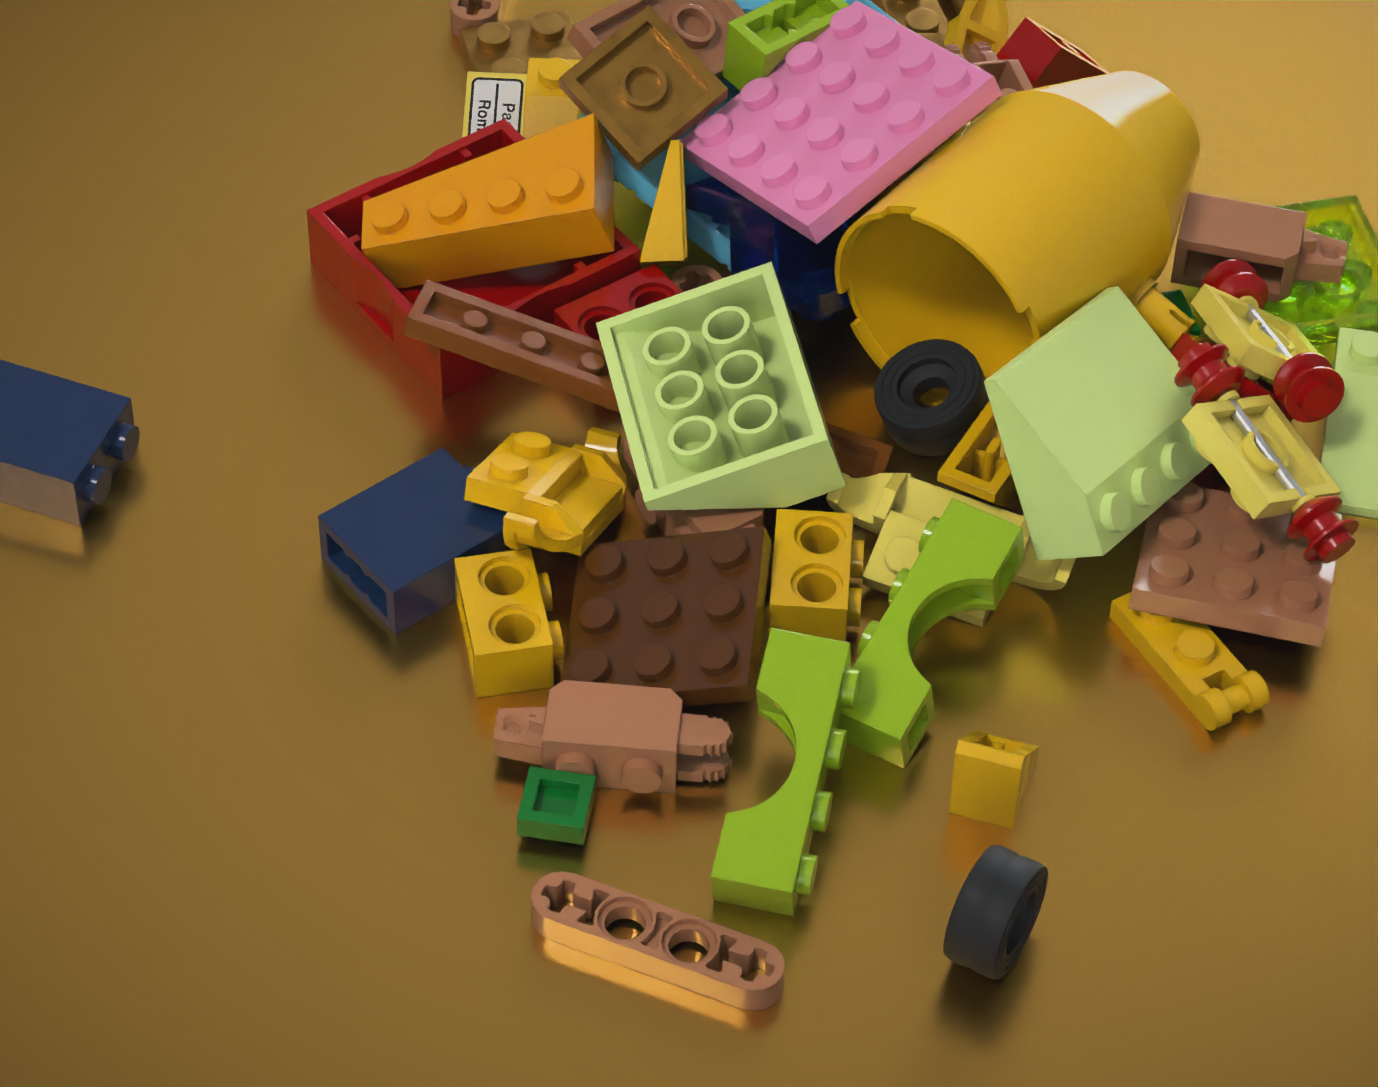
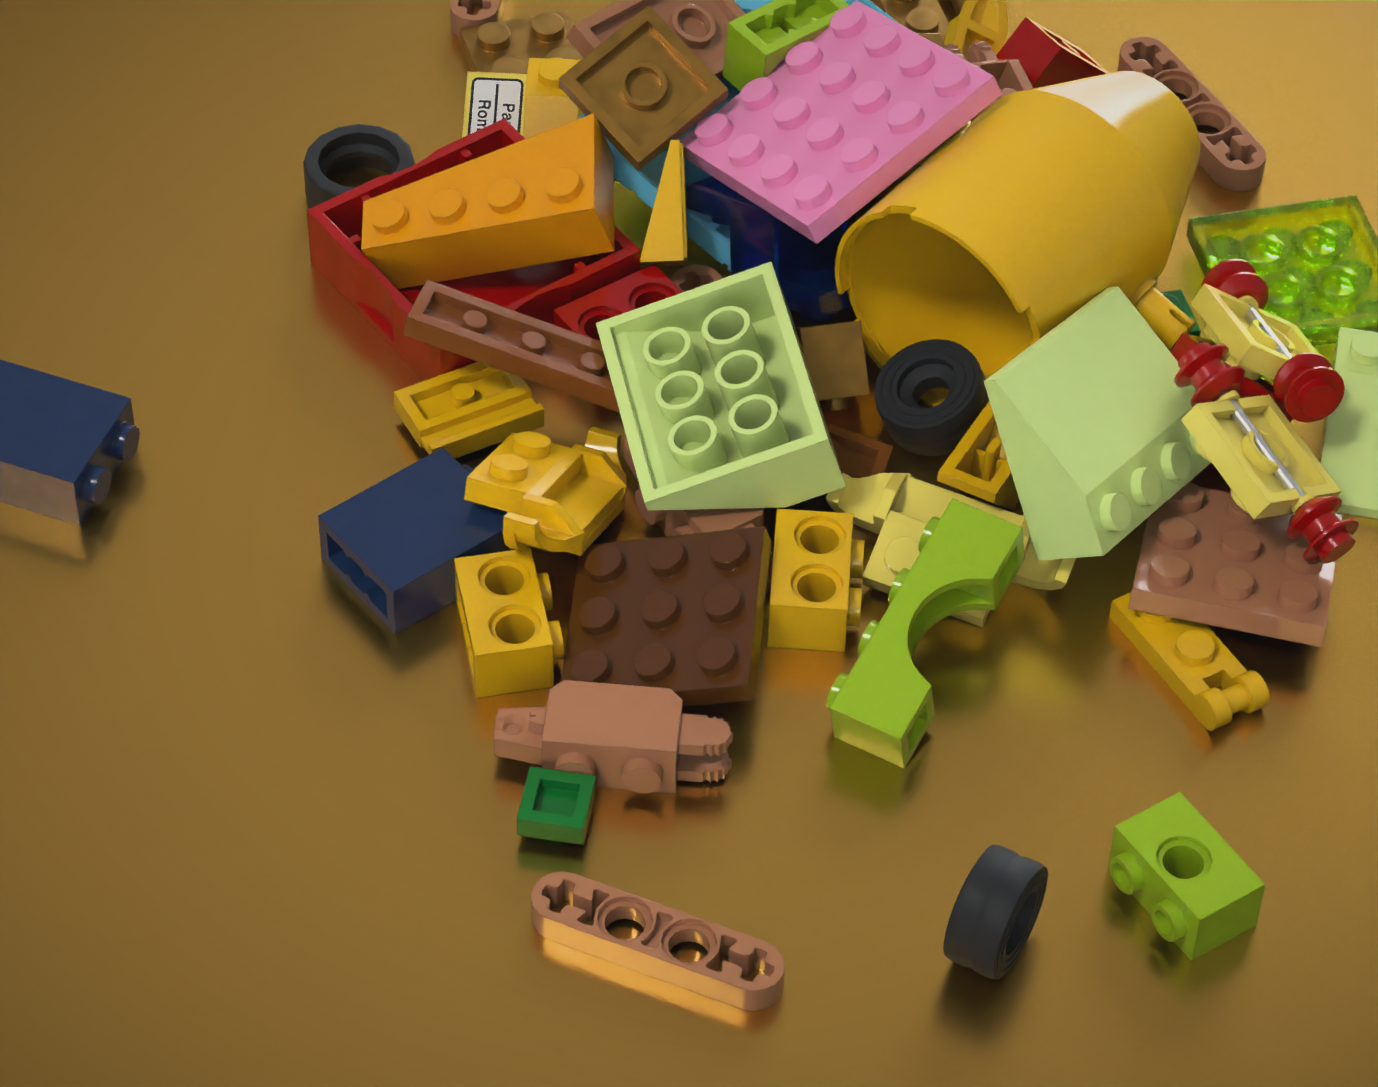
lime arch [711,628,861,917] -> none
yellow slope [948,730,1040,829] -> none
nougat hinge [1170,191,1348,302] -> none
none -> black tyre [303,124,415,208]
none -> yellow plate [394,362,544,459]
none -> pearl gold slope [796,320,870,412]
none -> lime brick [1108,792,1265,961]
none -> nougat beam [1117,36,1266,192]

